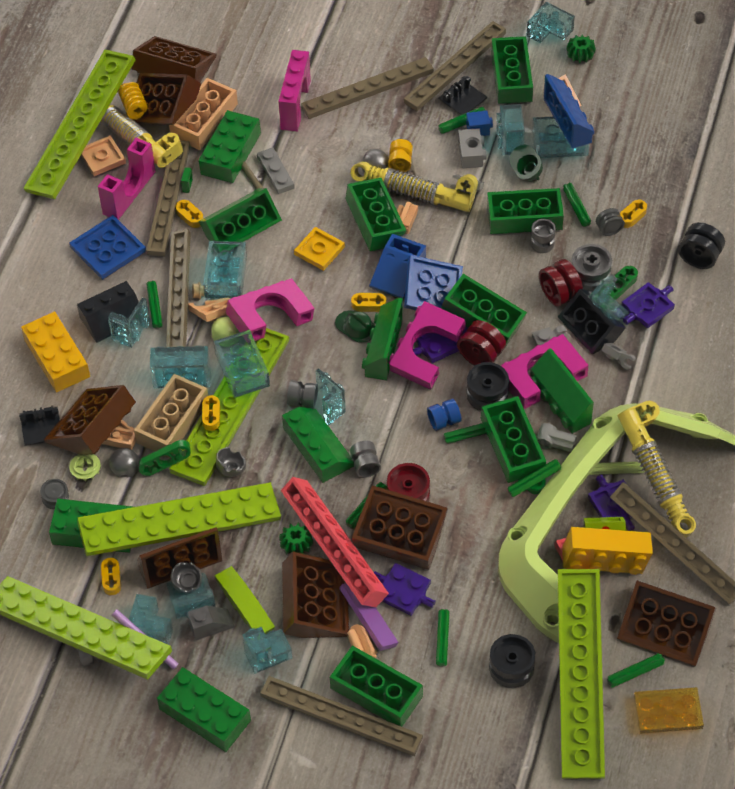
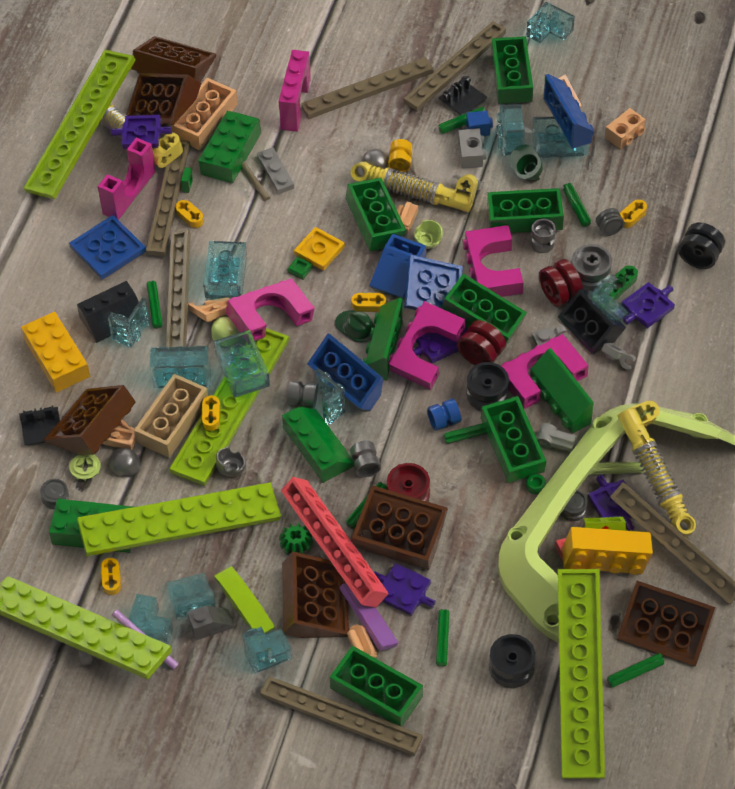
light nougat plate [81,135,126,176] -> none
yellow piece [118,82,148,120] -> none
reddish brown slope [137,527,223,589] -> none
green beam [139,440,191,476] -> none
green brick [157,667,251,752] -> none
flat silver hair [171,562,202,593] -> none
tan plate [192,282,205,300] -> none
green slope [199,188,282,254] -> none
green axle [508,459,561,497] -> none
green gear [566,34,596,63] -> none
clear yellow plate [634,687,704,734] -> none
none -> dark purple plate [111,115,172,149]
none -> green tile [287,256,313,280]
none -> blue slope [307,333,383,411]
none -> yellowish green hair [414,220,443,249]
none -> dark pink arch [462,225,524,297]
none -> dark grey wheel [560,490,588,521]
none -> light nougat brick [605,108,646,150]

